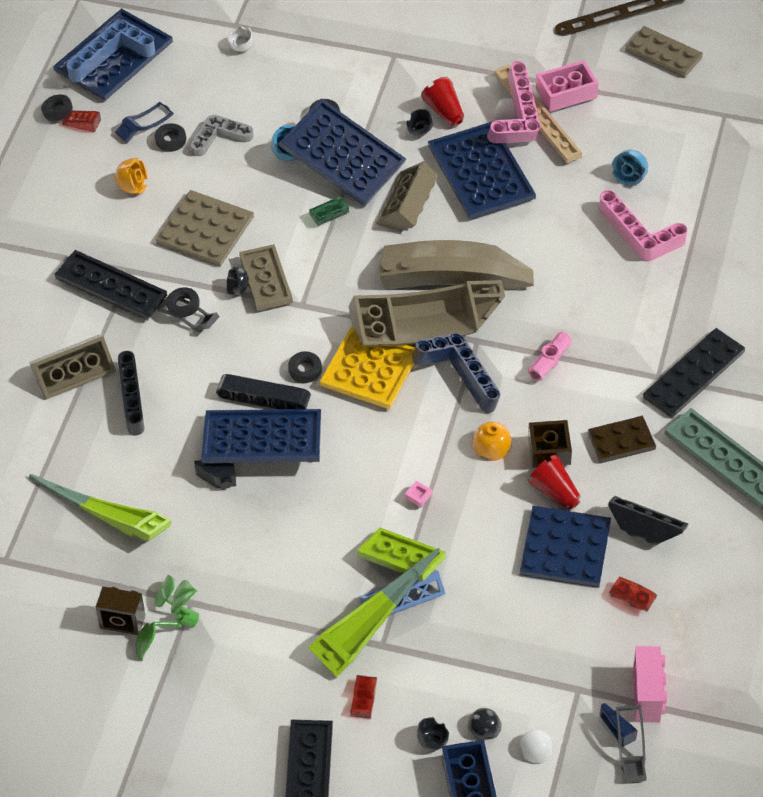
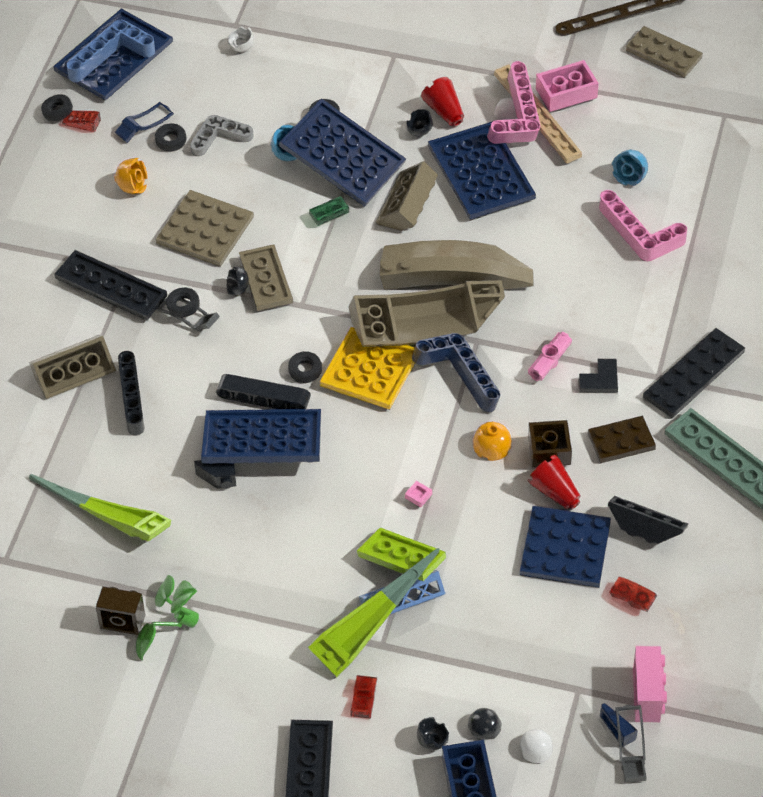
none -> black tile [579,358,618,393]

